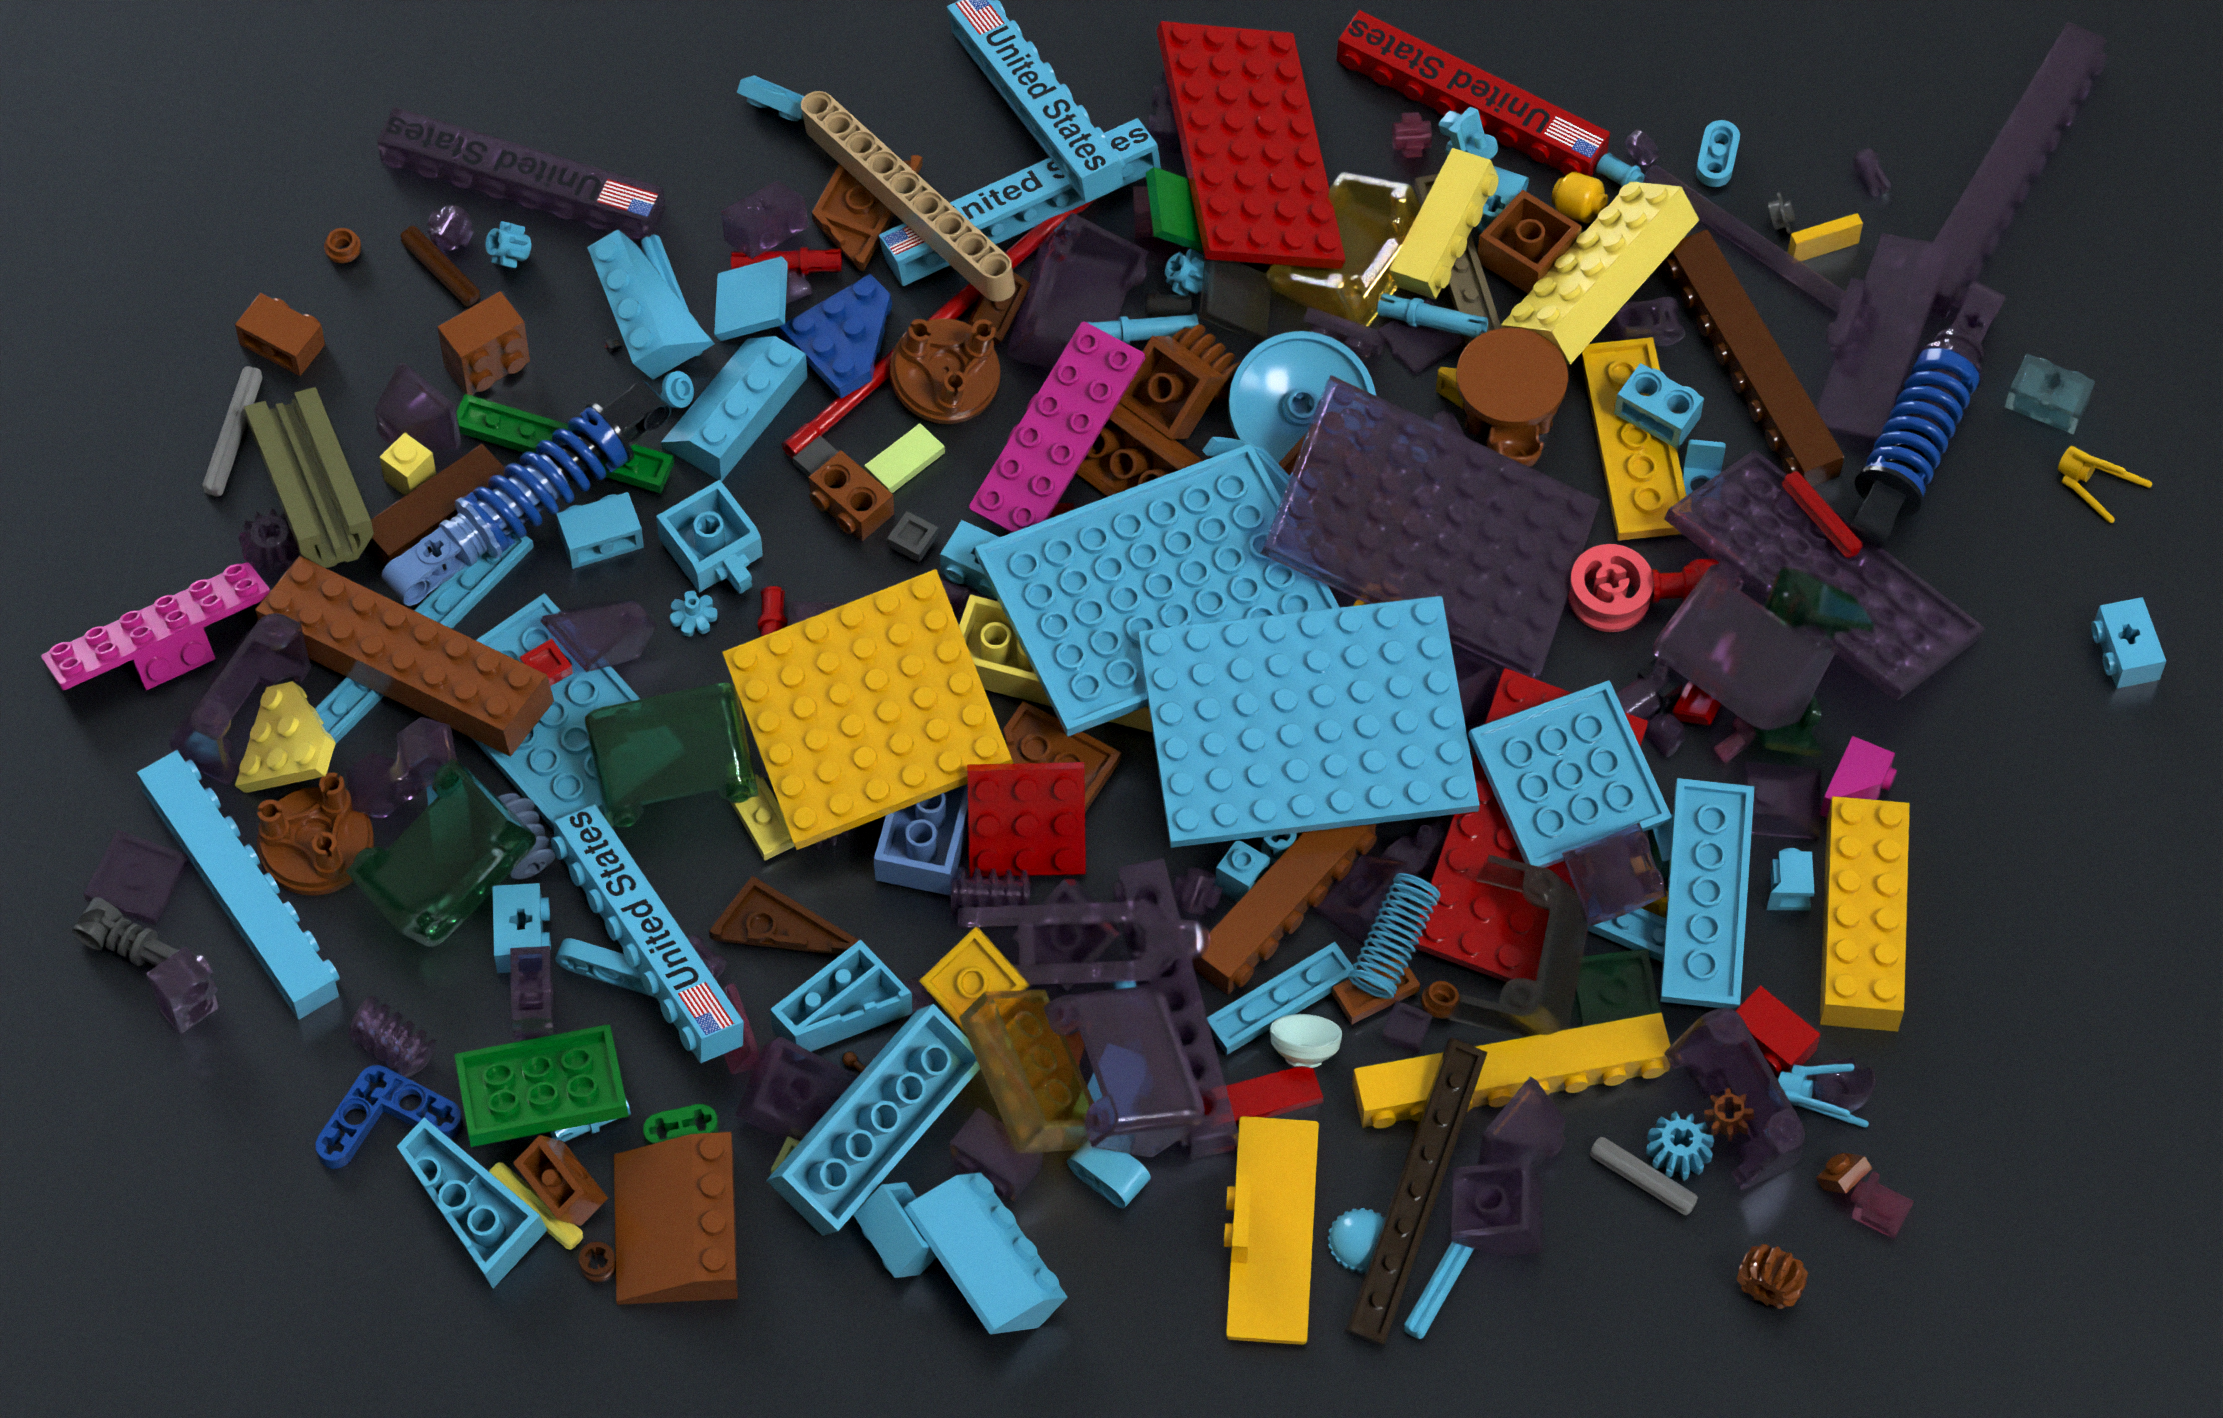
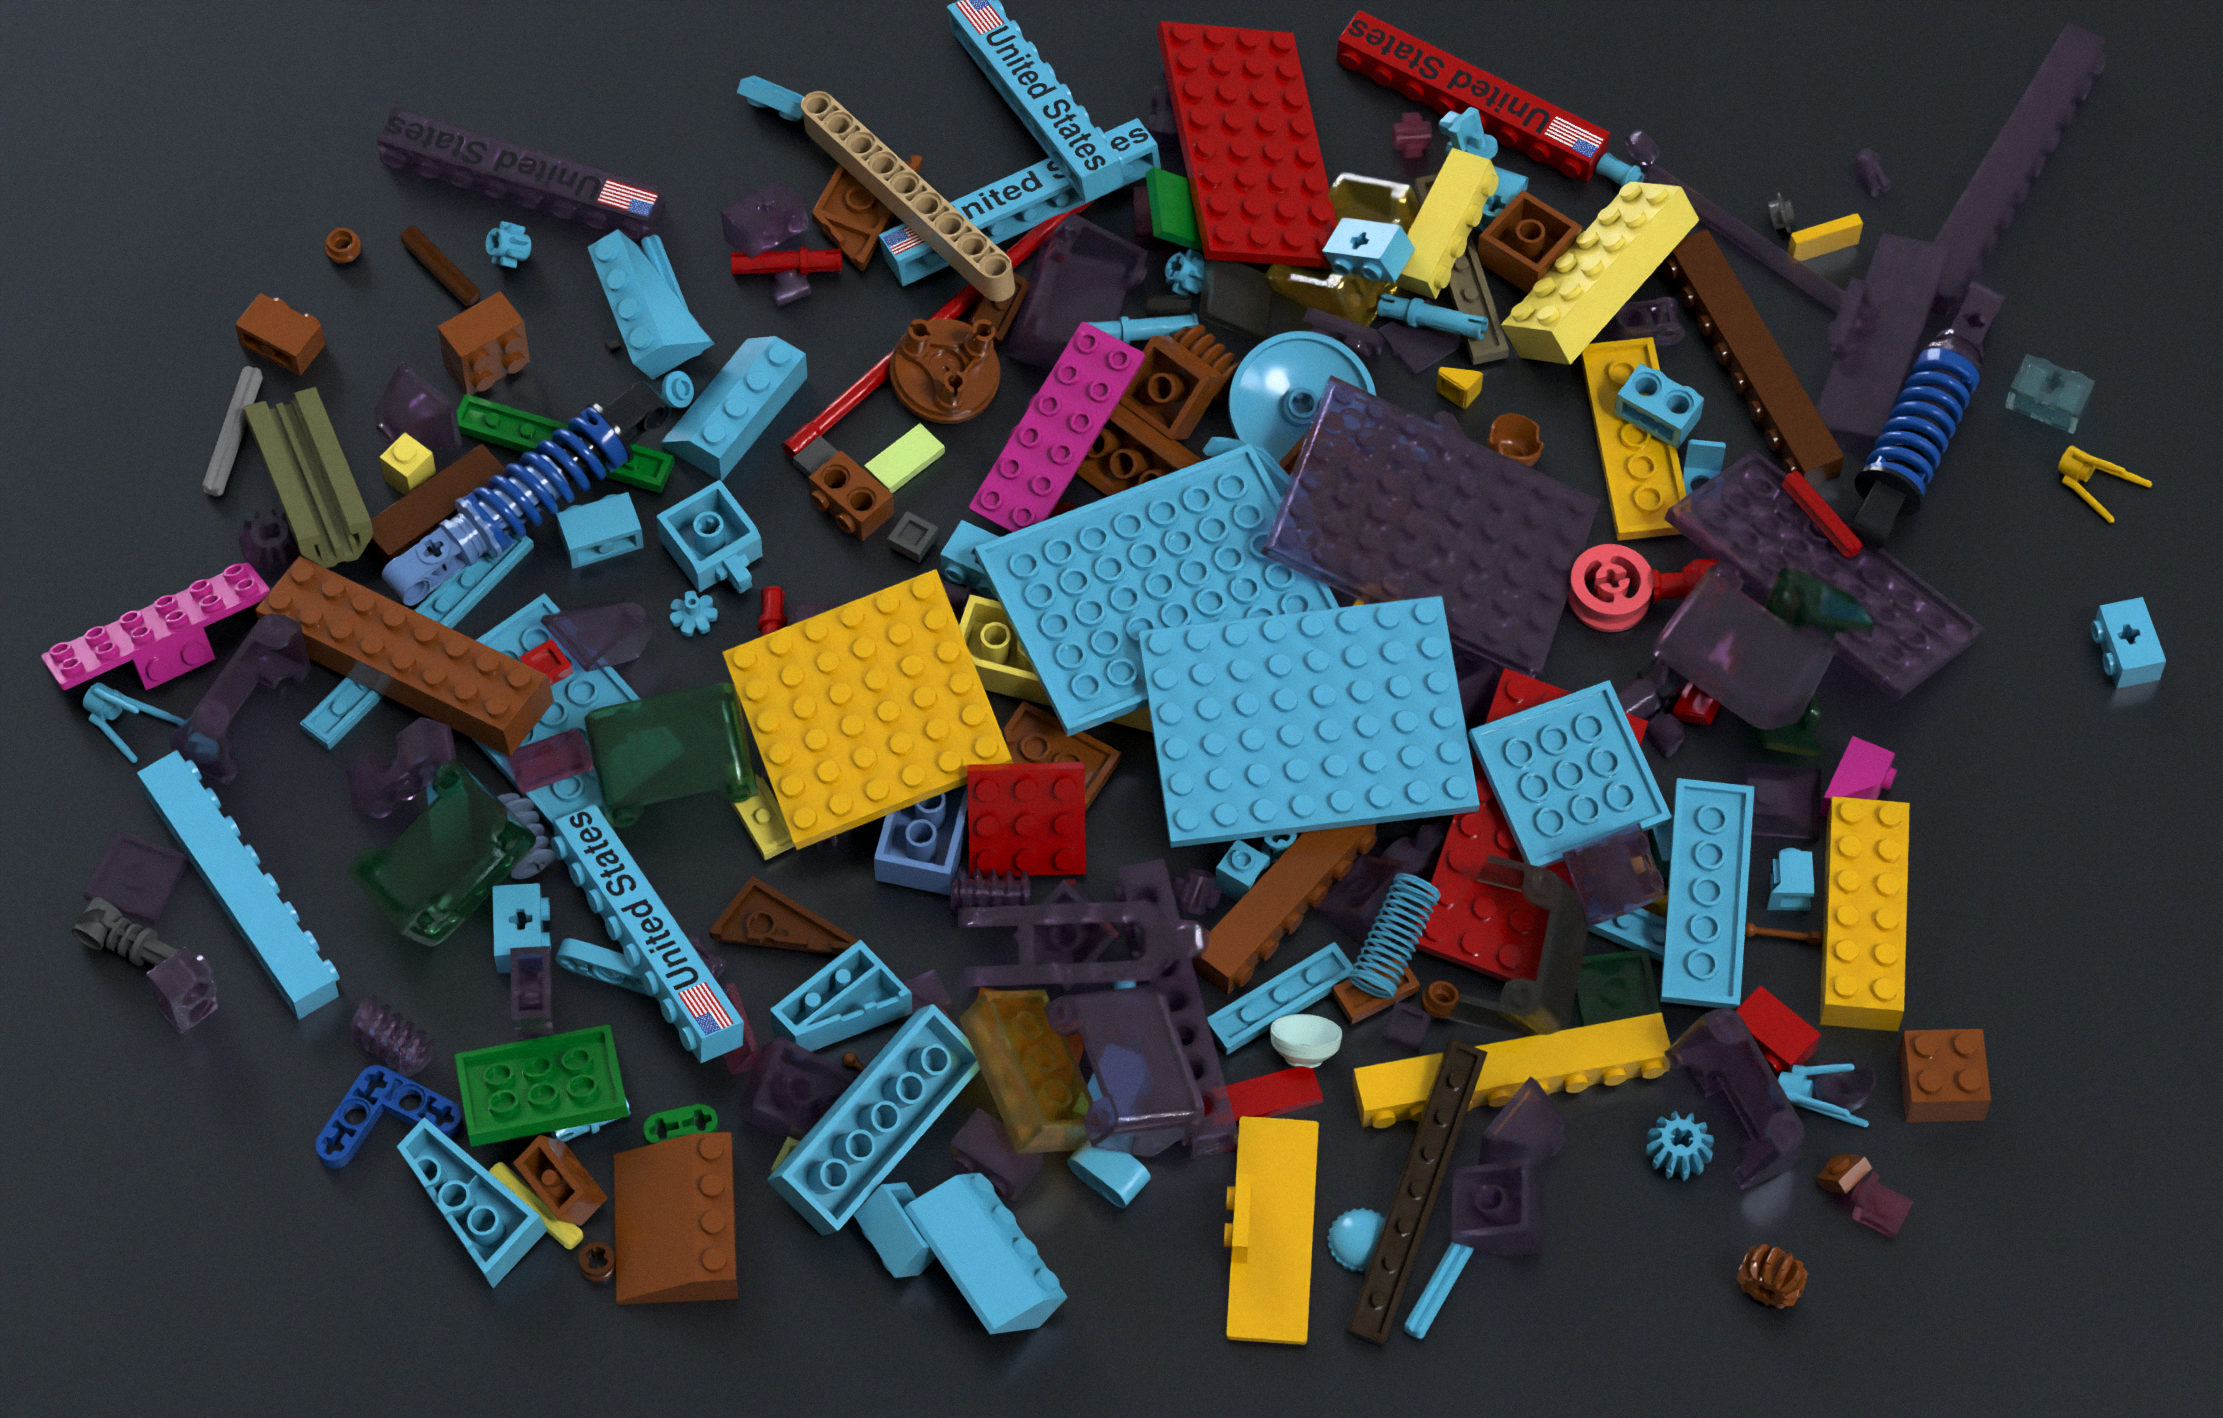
light yellow plate [235,681,336,793] -> none
dark orange piece [257,773,374,895] -> none
clear purple gear [426,205,474,251] -> none
medium azure tile [714,256,788,341] -> none
blue plate [779,274,892,399] -> none
yellow tile [919,927,1030,1039] -> none
dark orange piece [1456,327,1568,435] -> none
yellow head [1551,172,1608,224] -> none
light grey axle [1590,1137,1698,1215] -> none
medium azure plate [1696,120,1740,187] -> none
dark orange gear [1704,1088,1754,1141] -> none
clear pink arm [1713,714,1759,763] -> none
none -> medium azure plant [83,682,183,763]
none -> clear pink slope [505,728,593,793]
none -> medium azure brick [1322,218,1415,283]
none -> dark orange hinge [1745,922,1823,945]
none -> dark orange brick [1898,1029,1991,1122]

